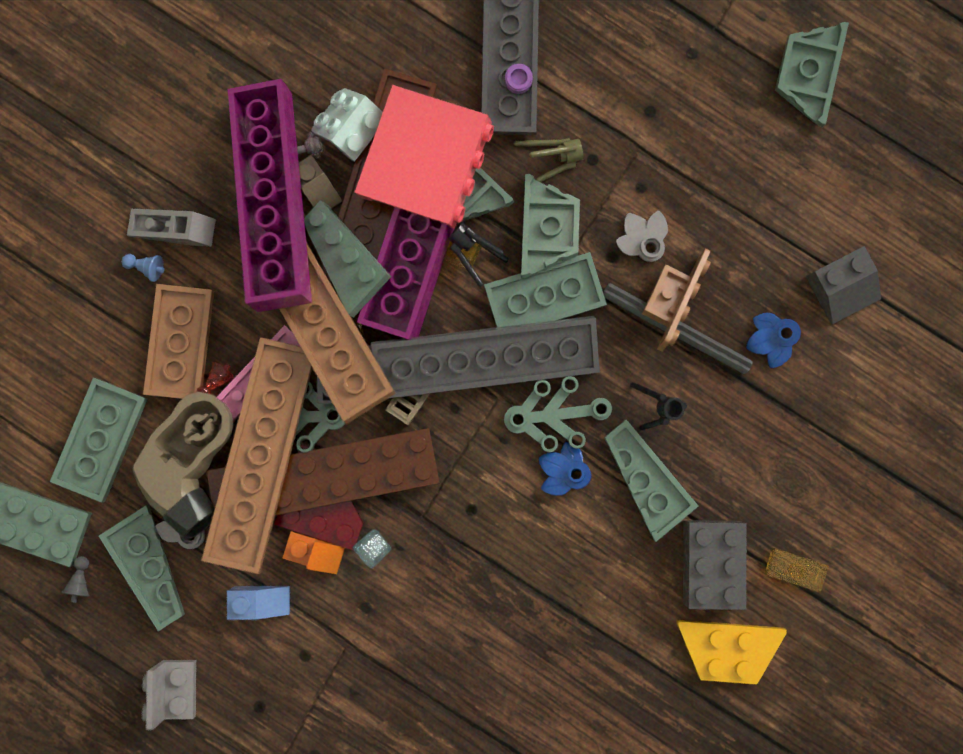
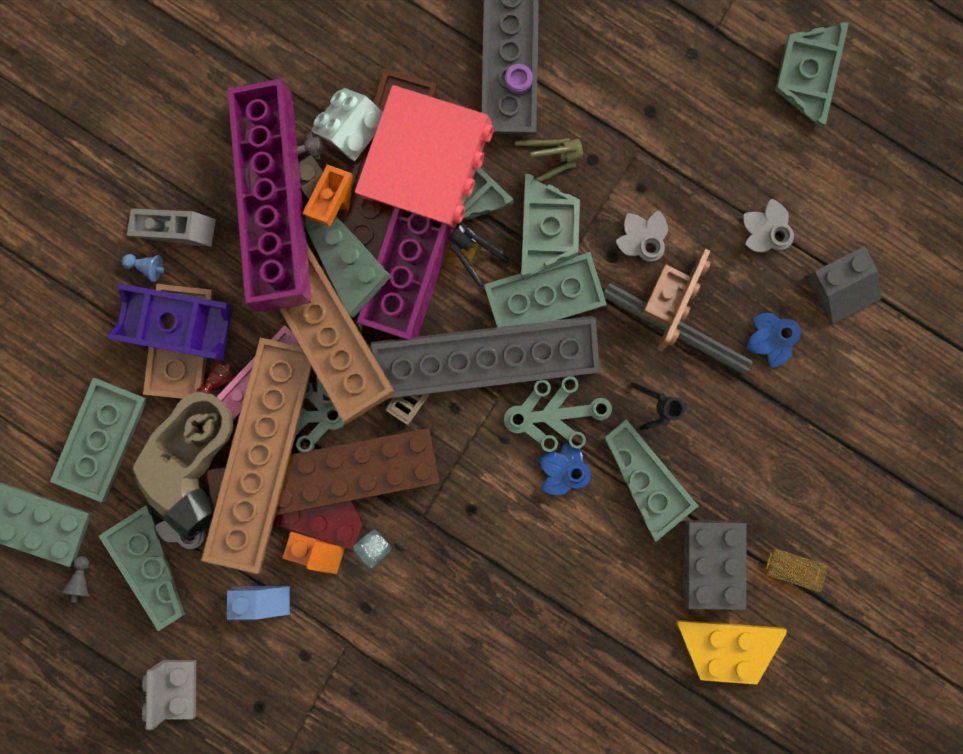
none -> dark purple piece [108,283,234,361]
none -> orange slope [302,165,353,227]
none -> light grey plate [743,199,794,252]

